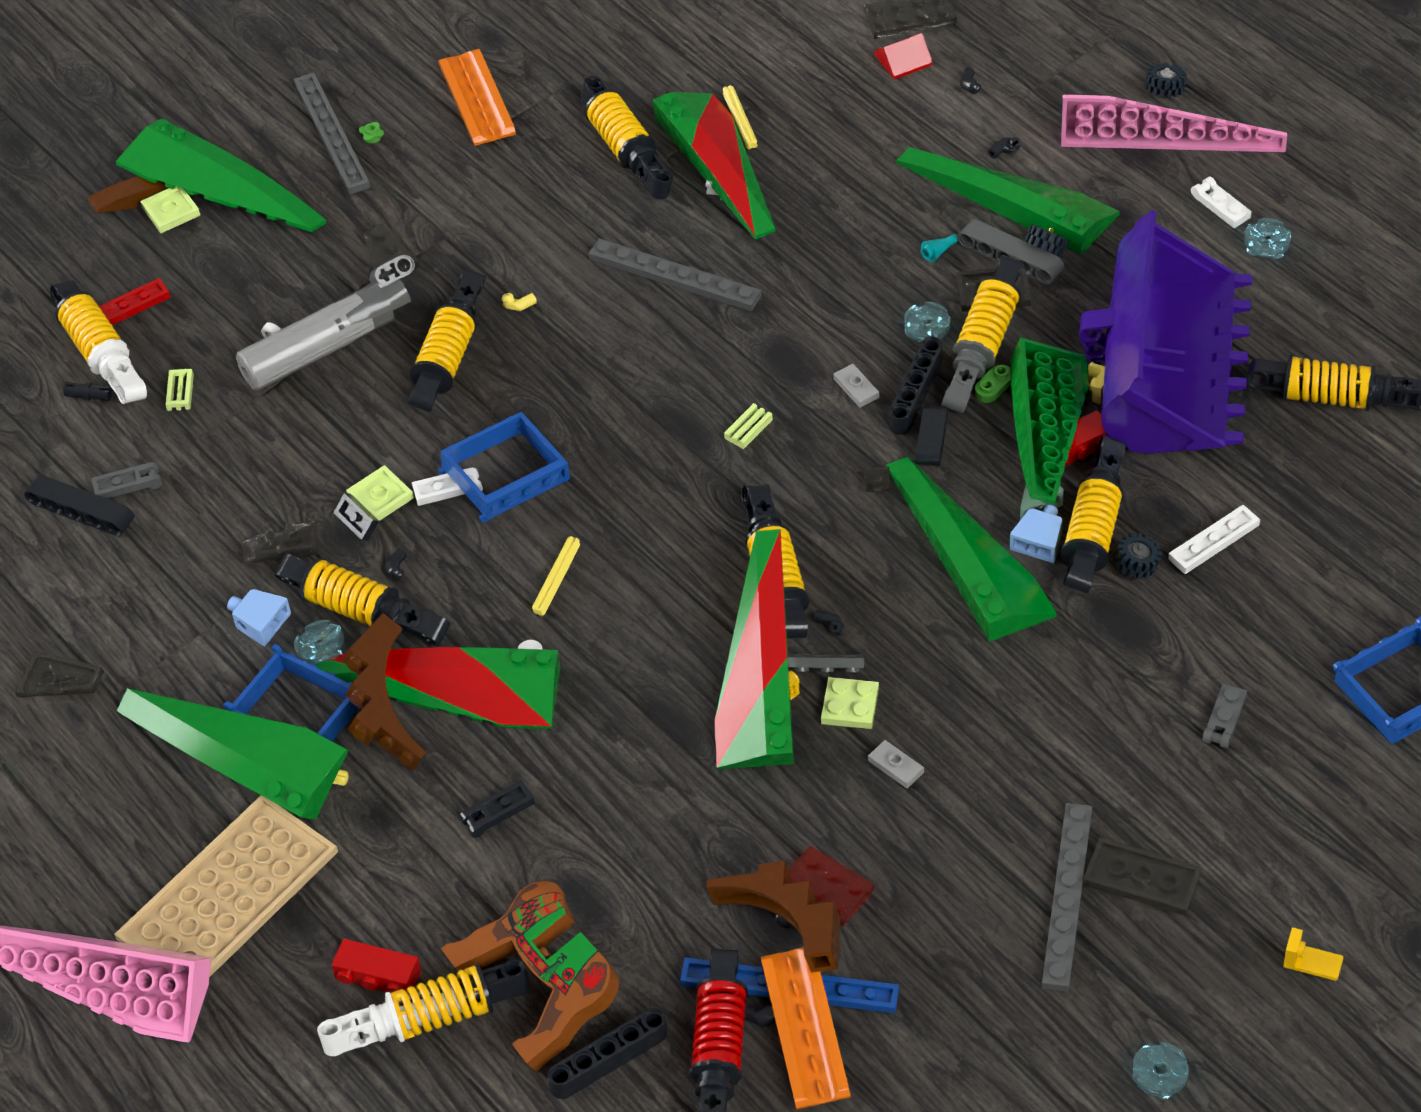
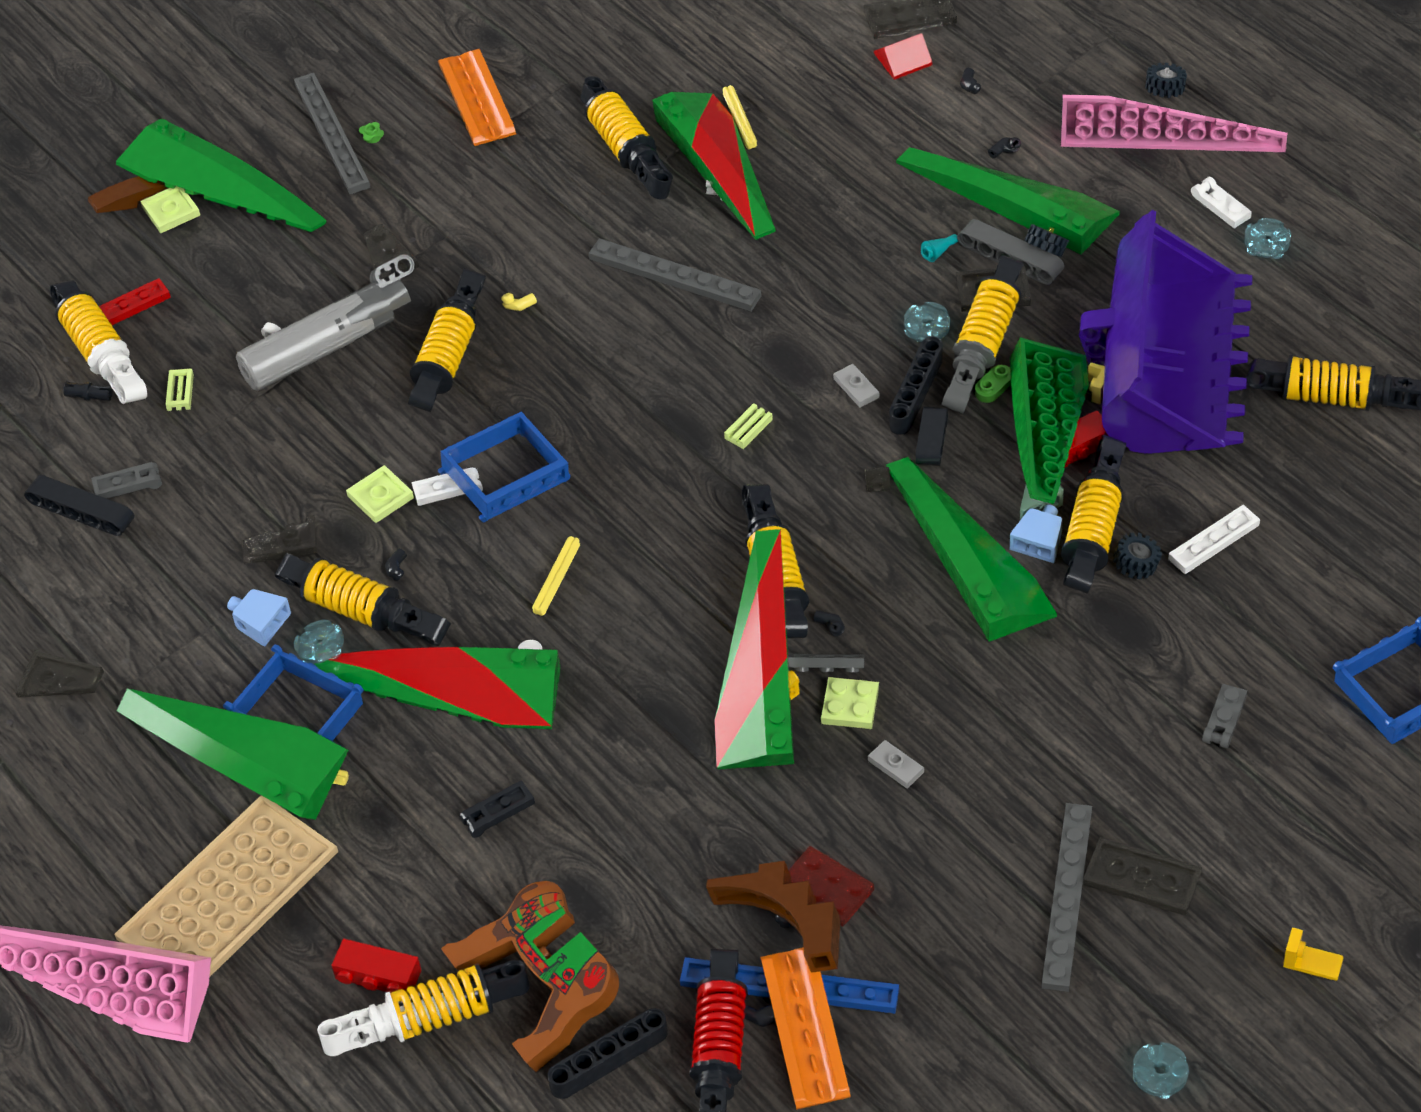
plate [333,493,379,541] -> none
reddish brown arch [342,613,427,771] -> none

